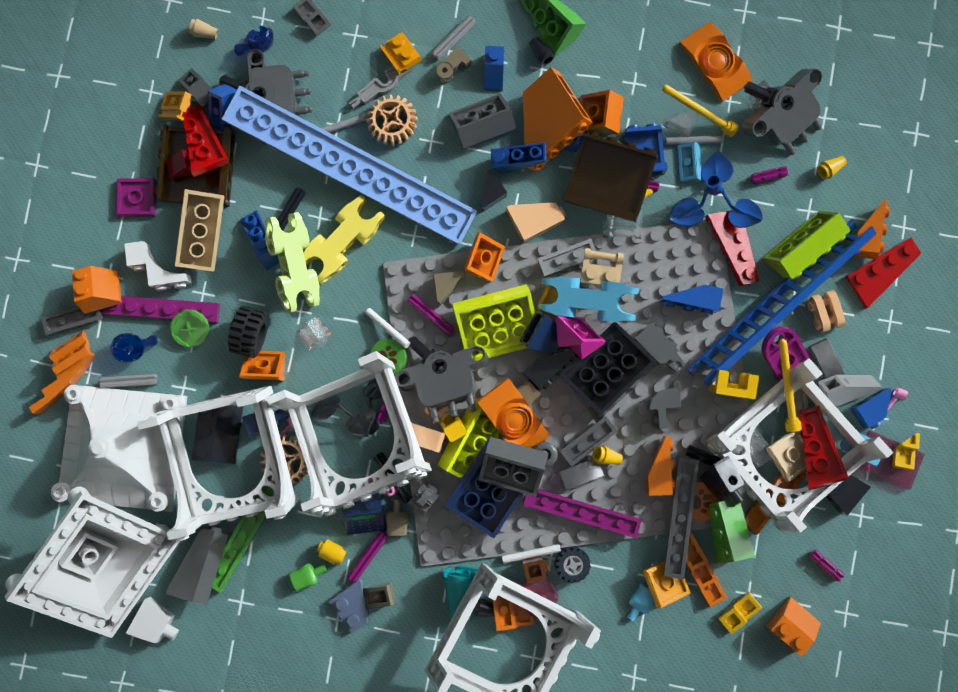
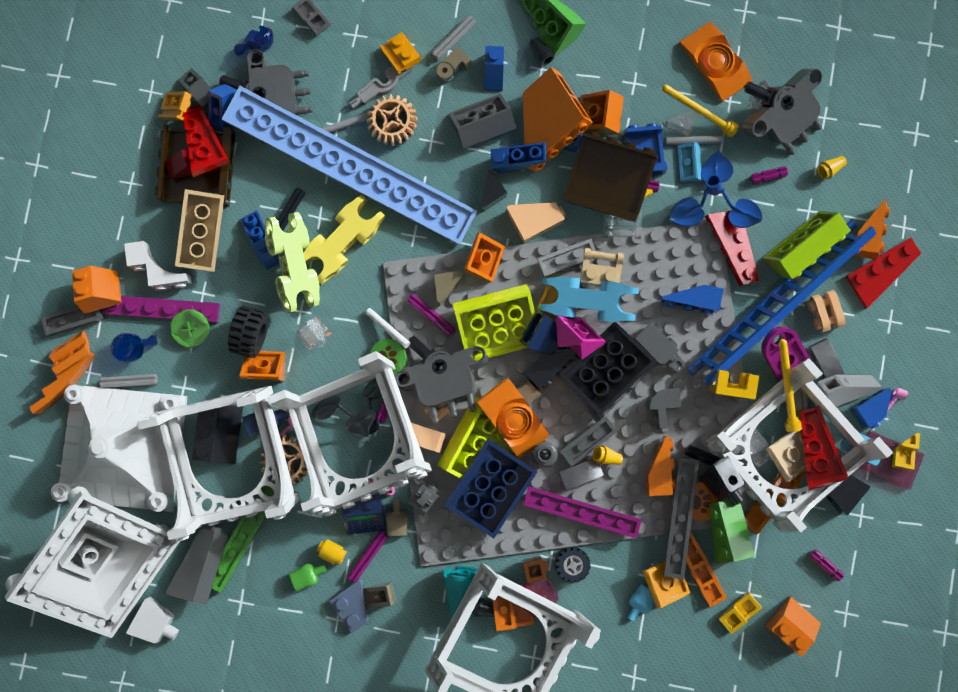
magenta tile [116,178,156,217] -> none
tan cone [189,19,218,40] -> none
black axle [374,452,412,504] -> none
yellow slope [439,414,467,442] -> none
dark grey slope [478,436,548,497] -> none
white bar [502,544,561,564] -> none

